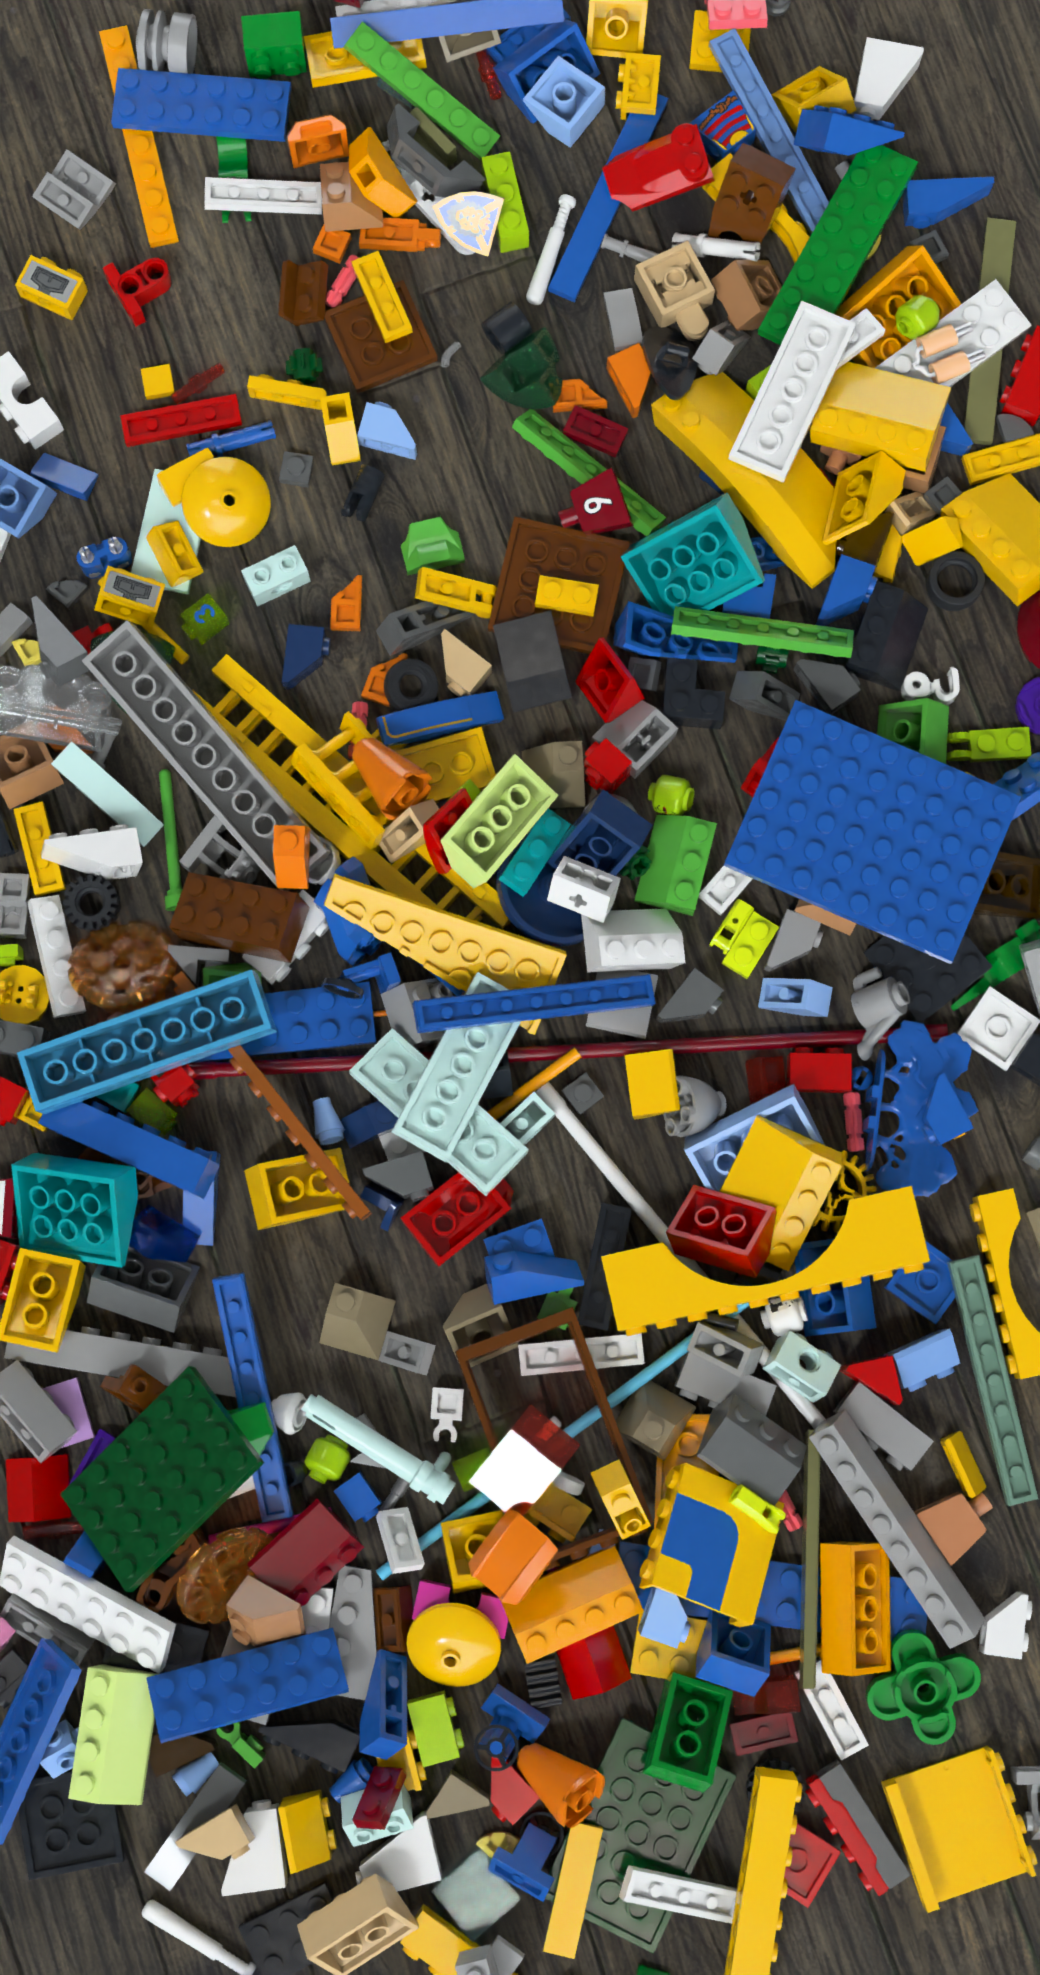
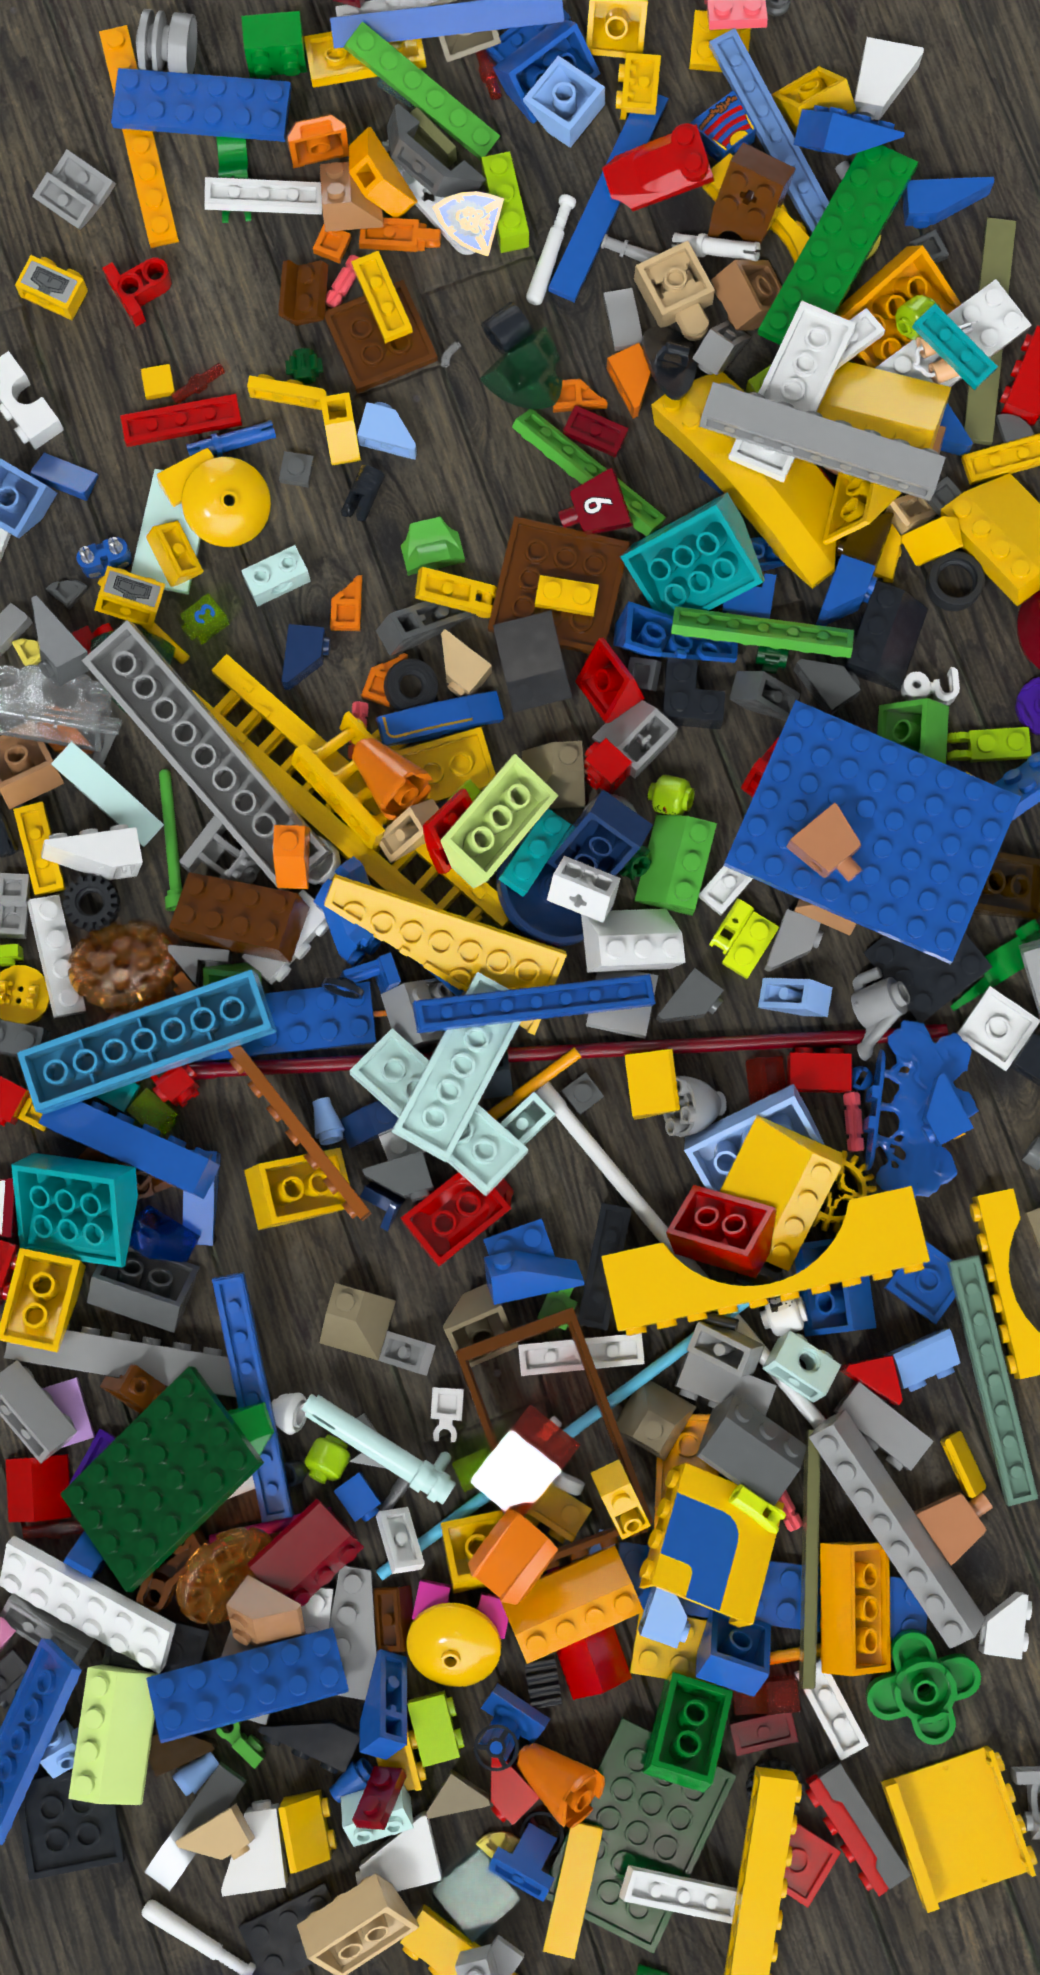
none -> light grey brick [699,382,946,501]
none -> nougat torso [786,803,862,882]
none -> teal plate [912,304,998,390]

